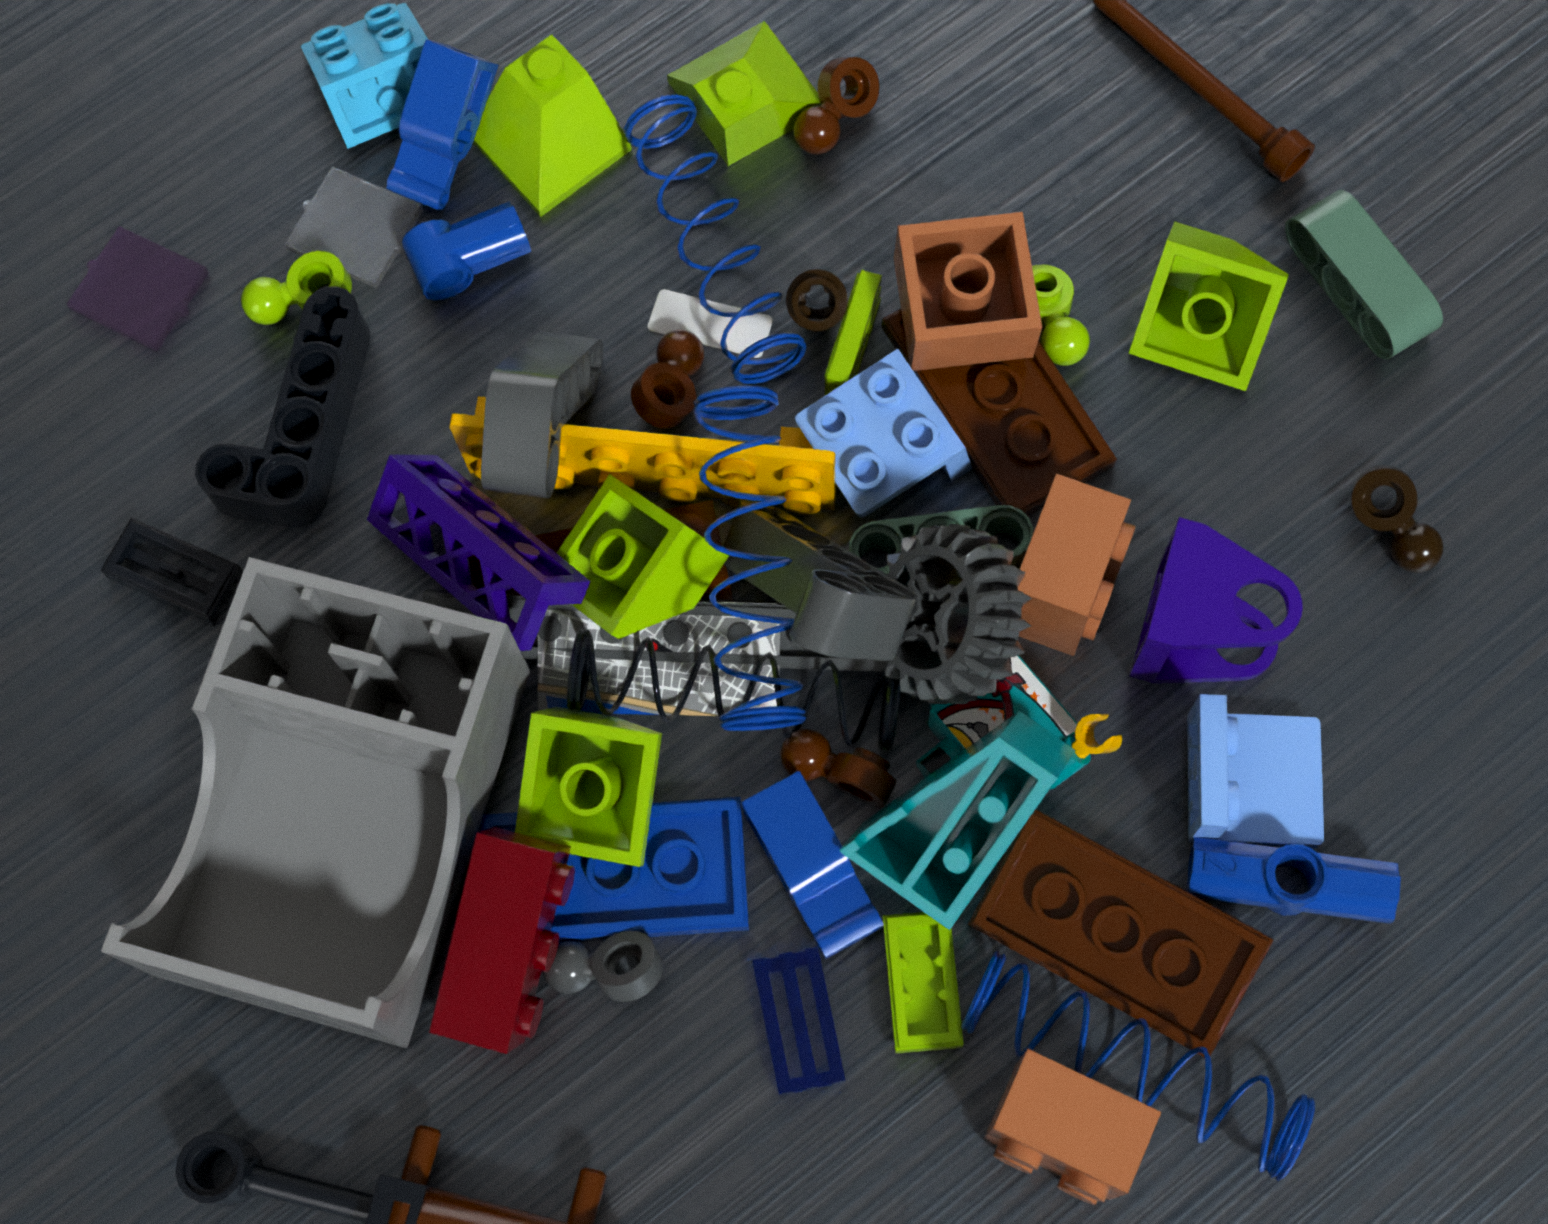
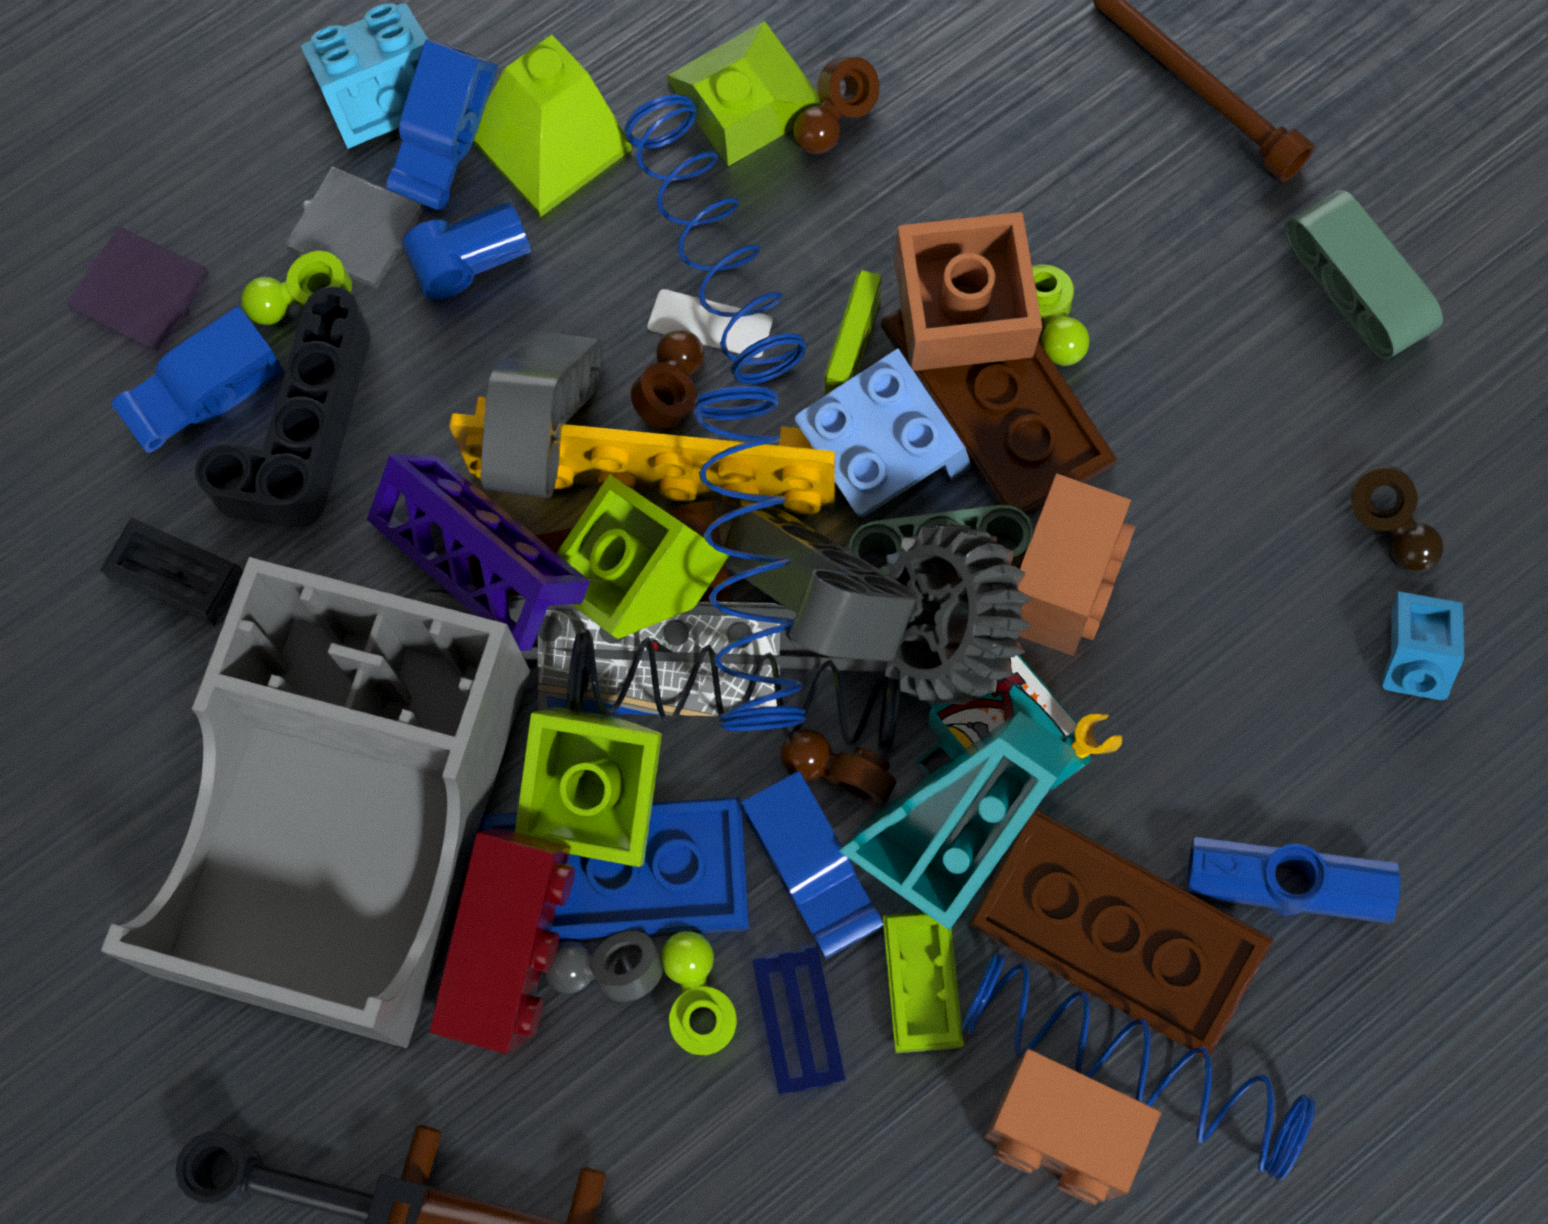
dark brown cone [786,269,848,331] -> none
lime slope [1128,221,1289,391] -> none
dark purple hose [1129,517,1303,683] -> none
light blue bracket [1187,694,1324,848] -> none
none -> blue piece [111,305,285,453]
none -> lime plate [661,931,737,1055]
none -> dark azure bracket [1382,591,1465,700]

